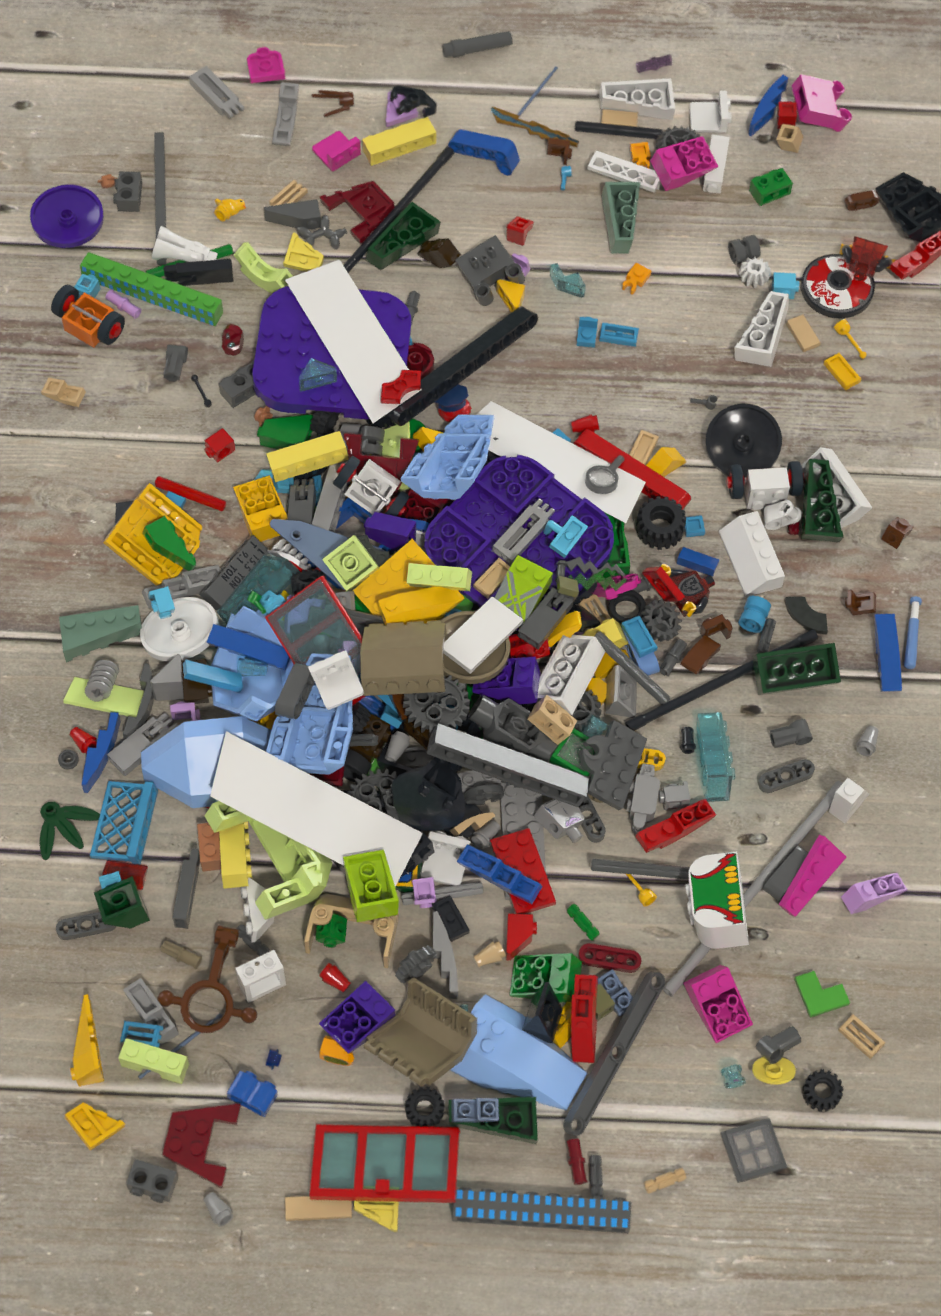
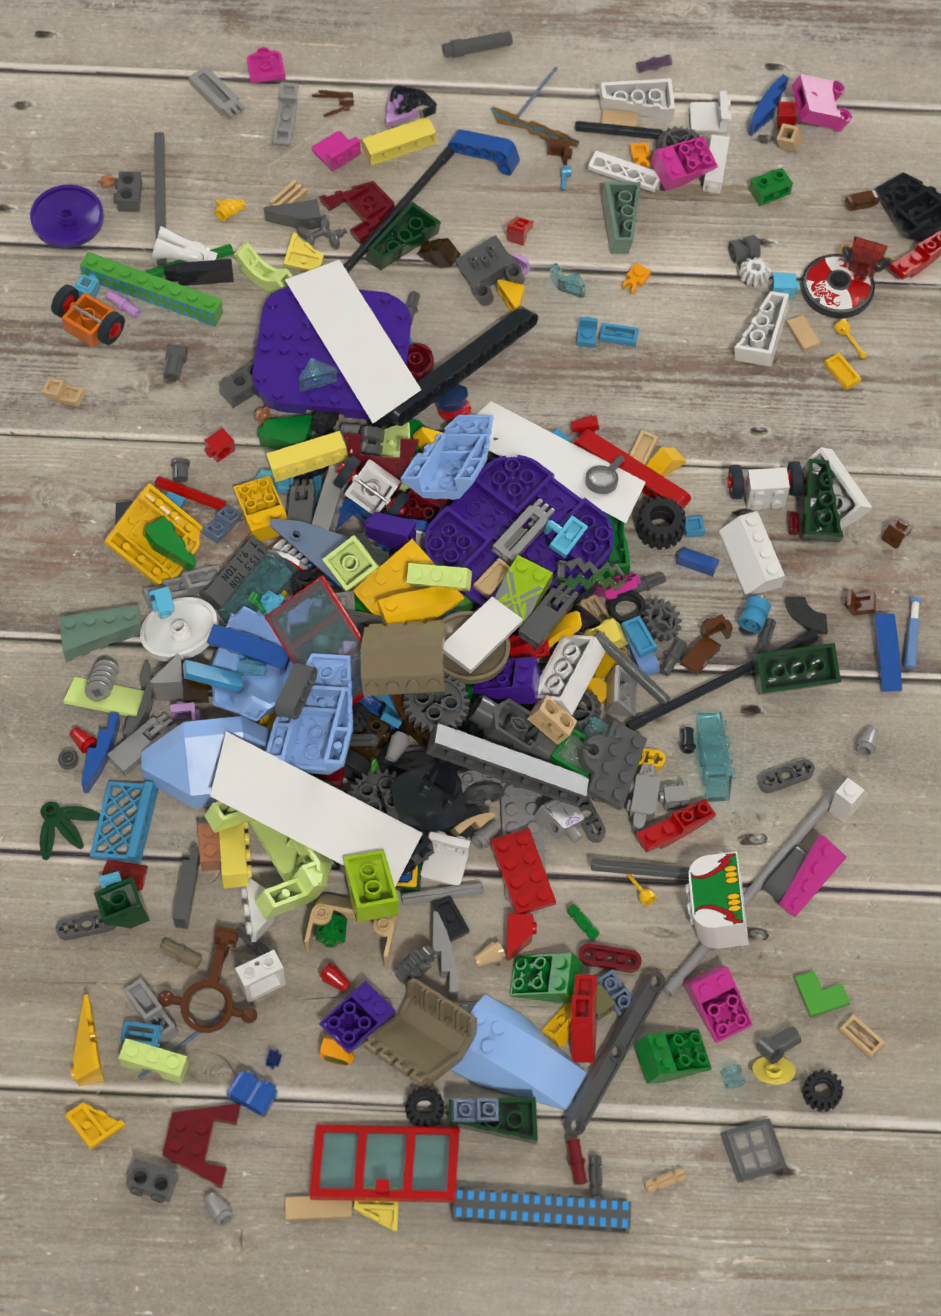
black hinge [191,375,212,408] -> none
dark red rock [222,324,244,356] -> none
white bracket [308,650,364,710] -> none
red tile [381,370,421,404] -> none
lavender bracket [412,877,437,908] -> none
blue slope [457,844,542,904] -> none
black slope [522,982,563,1043] -> none
olive tile [556,576,579,597] -> none
red tile [642,566,685,602] -> none
torso [661,564,715,617] -> none
dark grey hand [690,395,718,410] -> none
black dish [705,403,782,478] -> none
white piece [764,500,802,530] -> none
dark grey piece [769,719,813,748] -> none
lavender slope [841,873,907,914] -> none
none -> dark grey bush [171,458,190,483]
none -> sand blue slope [202,504,242,543]
none -> green slope [634,1029,712,1084]

